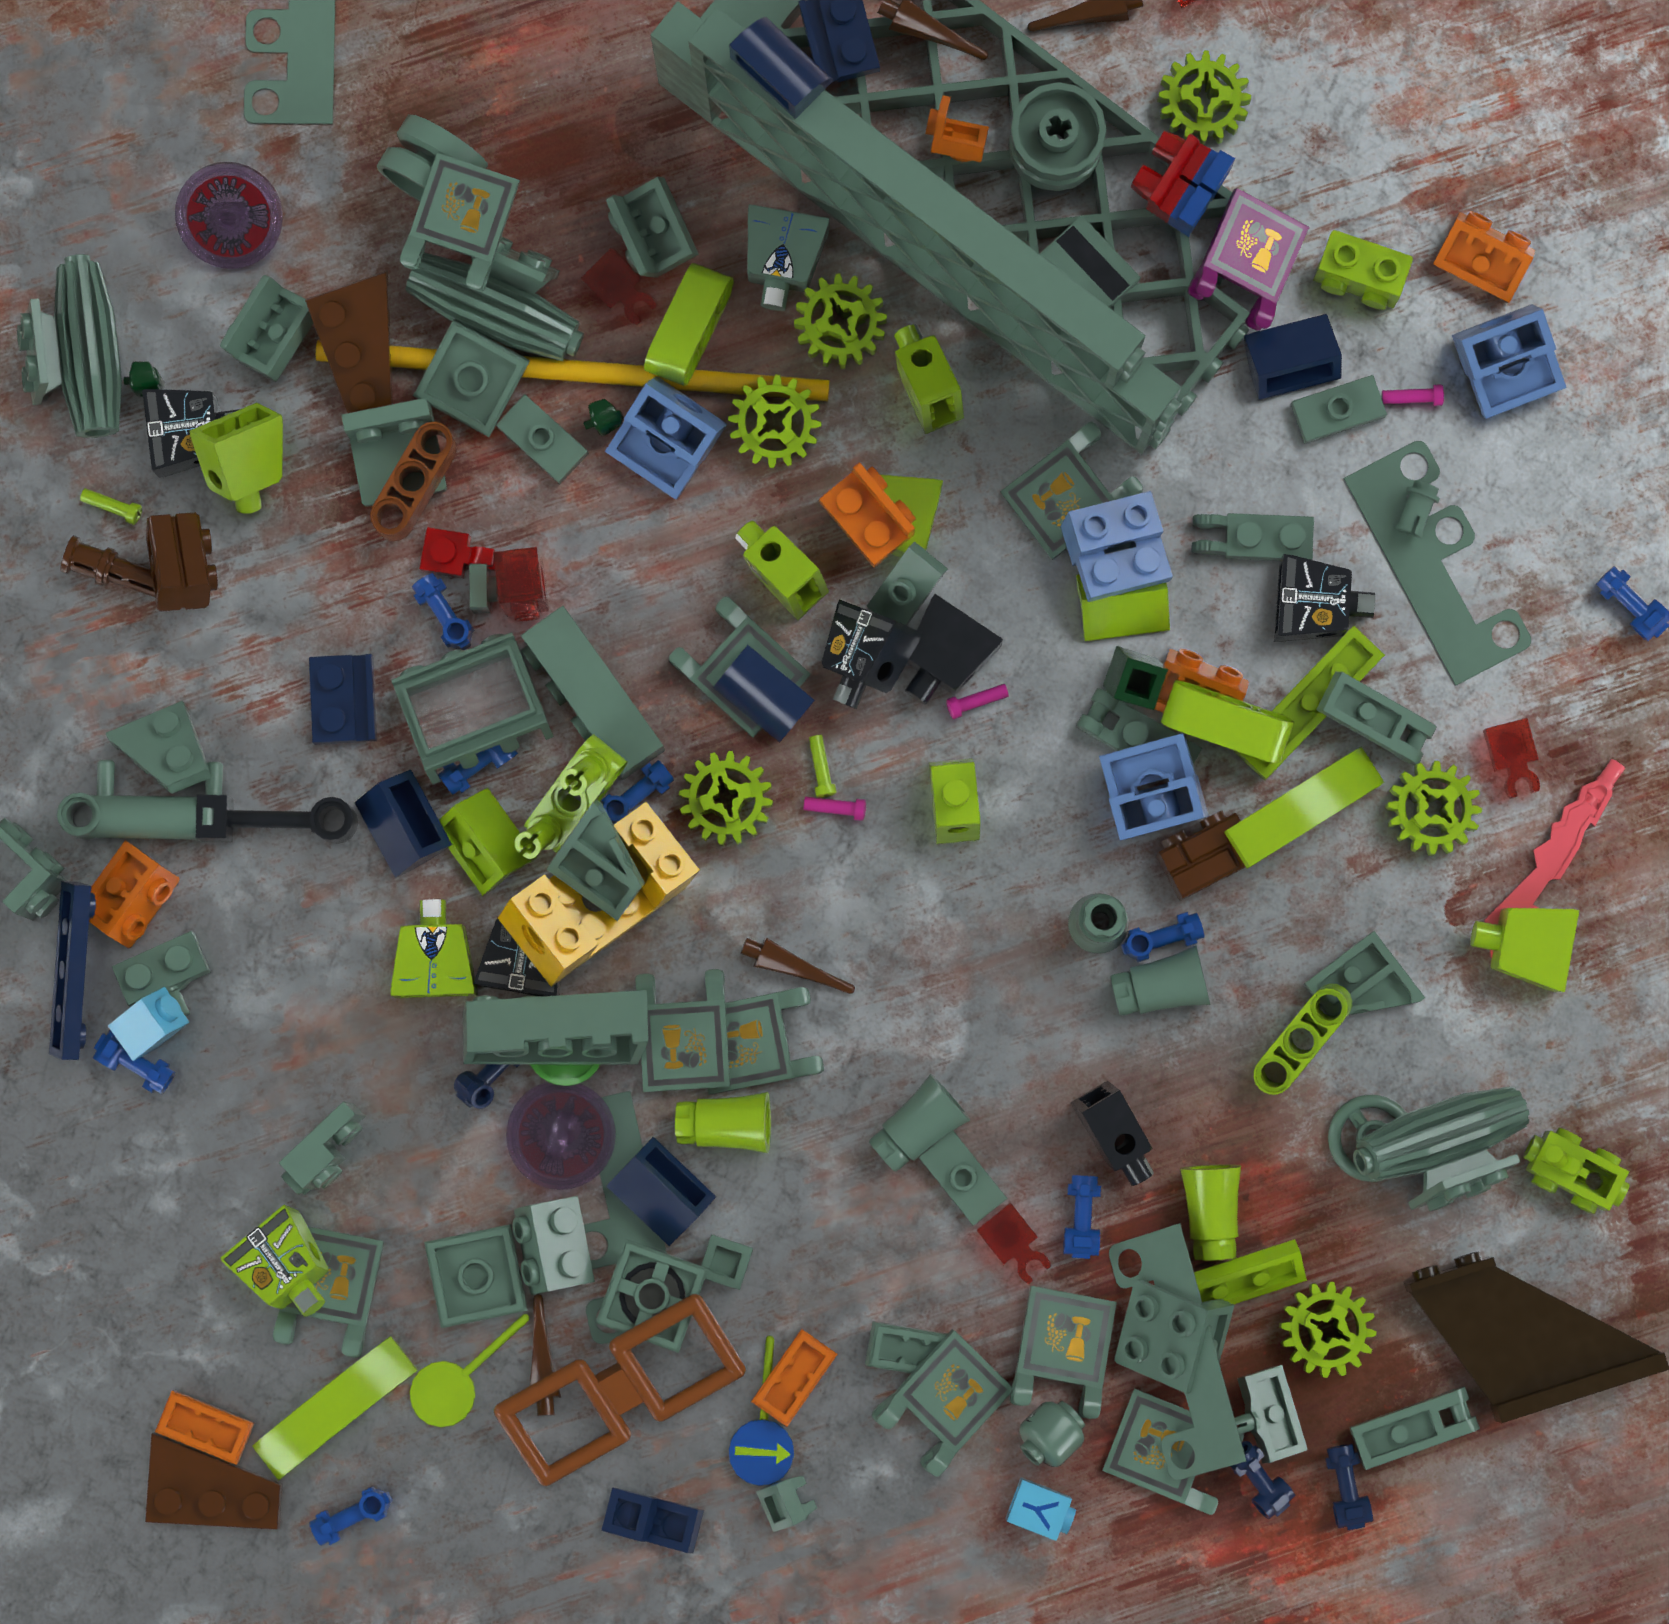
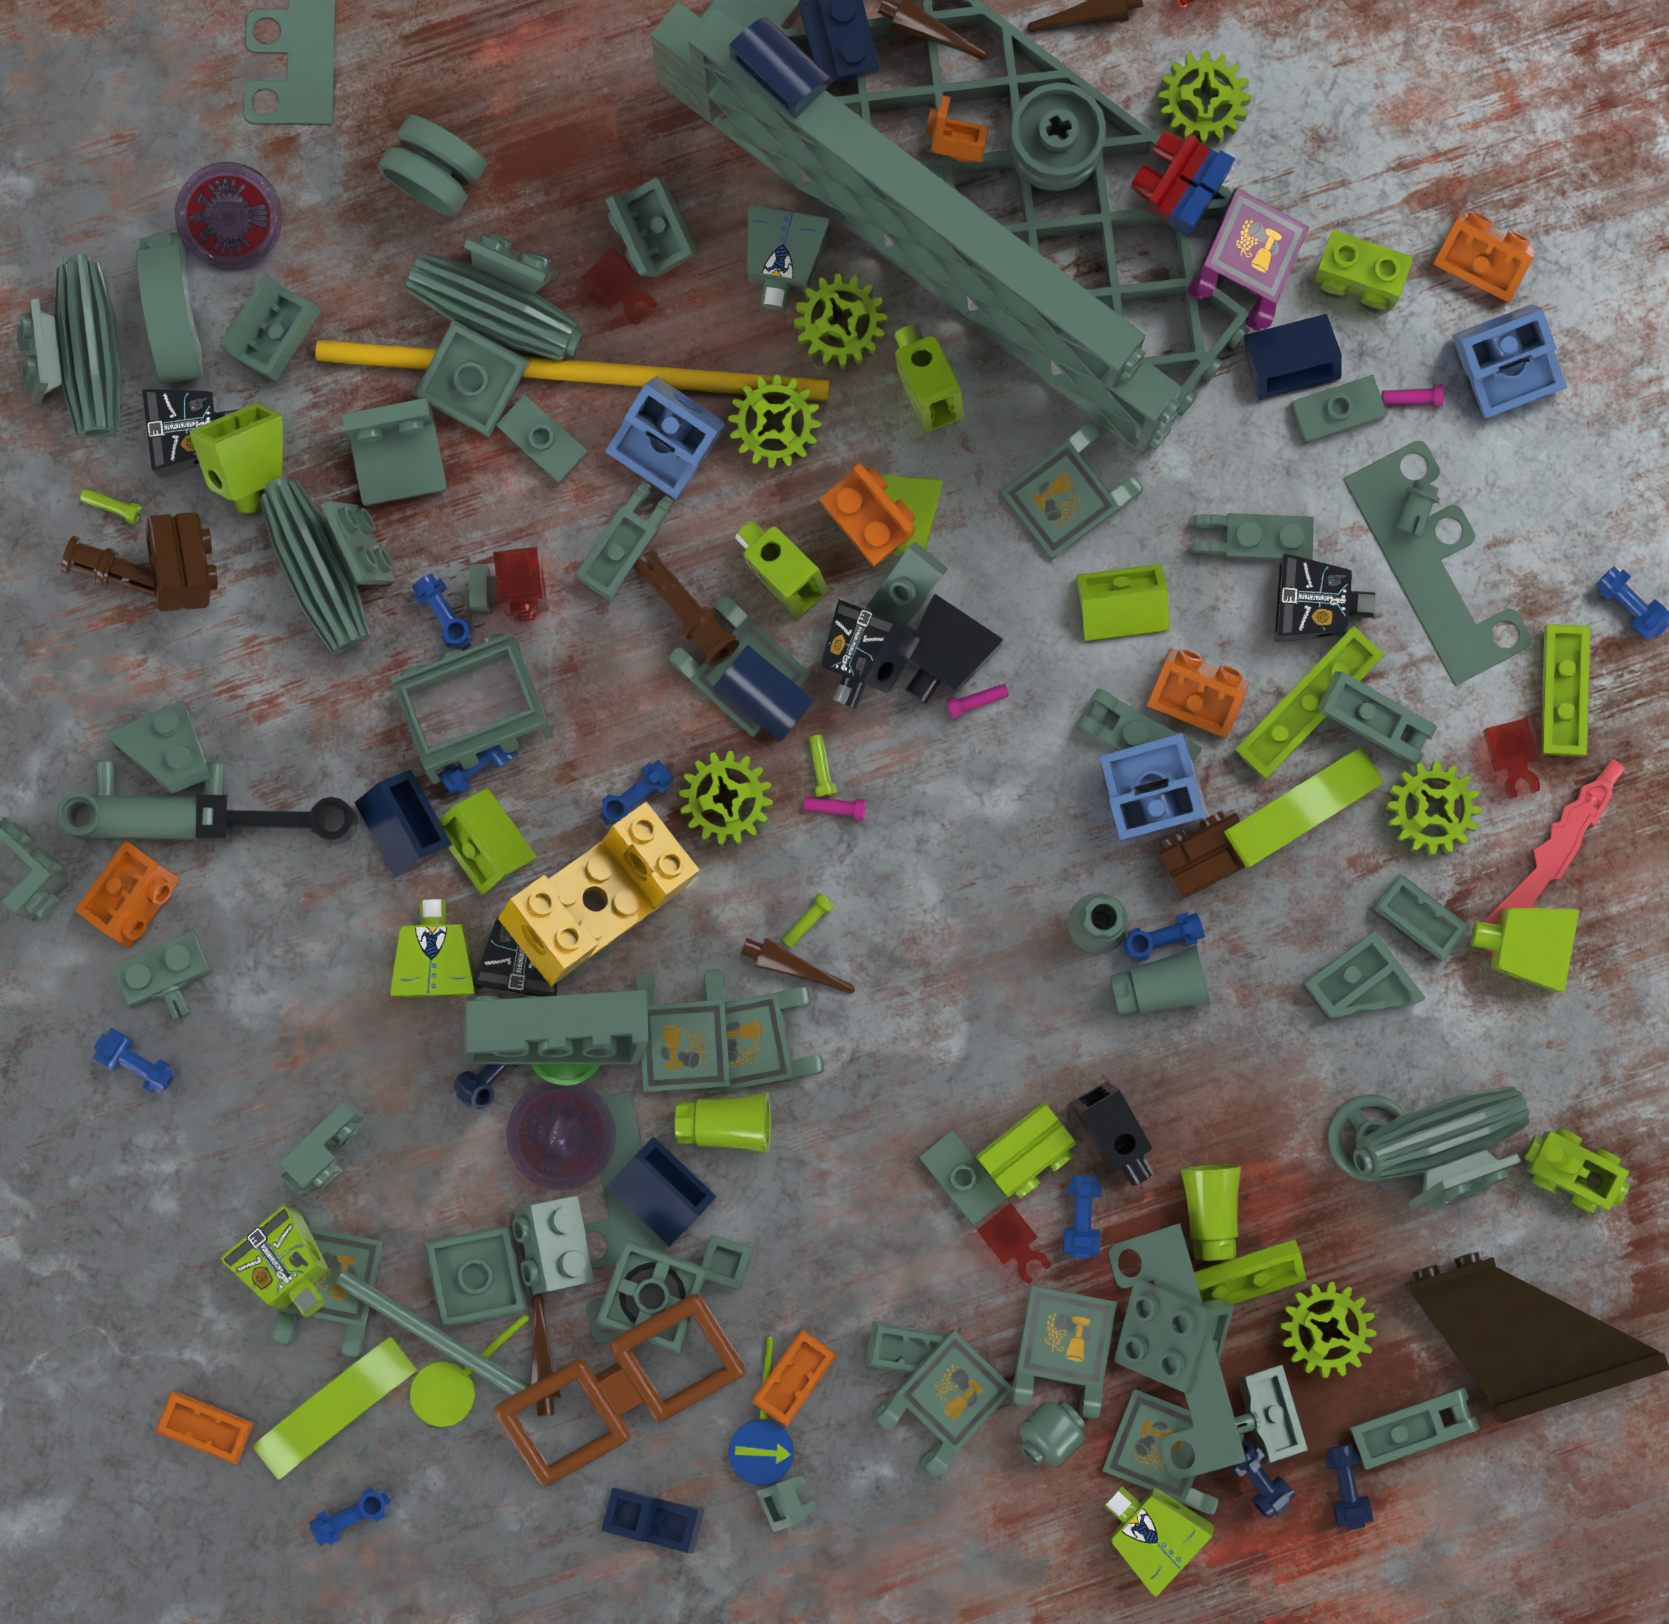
dark blue plate [49,881,96,1060] -> none
medium azure brick [108,987,190,1061] -> none
dark green piece [123,361,165,397] -> none
reddish brown wing [145,1432,282,1529] -> none
reddish brown wing [305,270,393,413] -> none
dark blue plate [309,654,377,745] -> none
dark orange beam [370,421,457,542] -> none
sand green flag [400,152,520,292] -> none
red plate [419,527,499,579] -> none
lime piece [515,734,628,859] -> none
sand green brick [520,606,665,780] -> none
sand green wing [546,799,645,921] -> none
dark green piece [583,399,624,437] -> none
lime beam [644,263,734,386] -> none
sand green plant [869,1074,971,1171] -> none
lime torso [929,758,980,844] -> none
medium azure brick [1005,1477,1076,1541] -> none
tile [1040,215,1141,308] -> none
medium blue brick [1060,491,1173,602] -> none
dark green brick [1103,646,1168,710] -> none
lime beam [1160,680,1295,764] -> none
lime beam [1253,984,1352,1095] -> none
none -> sand green arch [136,231,203,384]
none -> sand green plate [259,476,396,654]
none -> sand green piece [334,1269,529,1395]
none -> sand green hinge [574,481,675,602]
none -> reddish brown pin [634,550,739,667]
none -> lime piece [781,893,835,948]
none -> lime brick [975,1102,1077,1199]
none -> lime torso [1104,1486,1215,1597]
none -> sand green plate [1373,873,1470,962]
none -> lime plate [1541,624,1591,757]

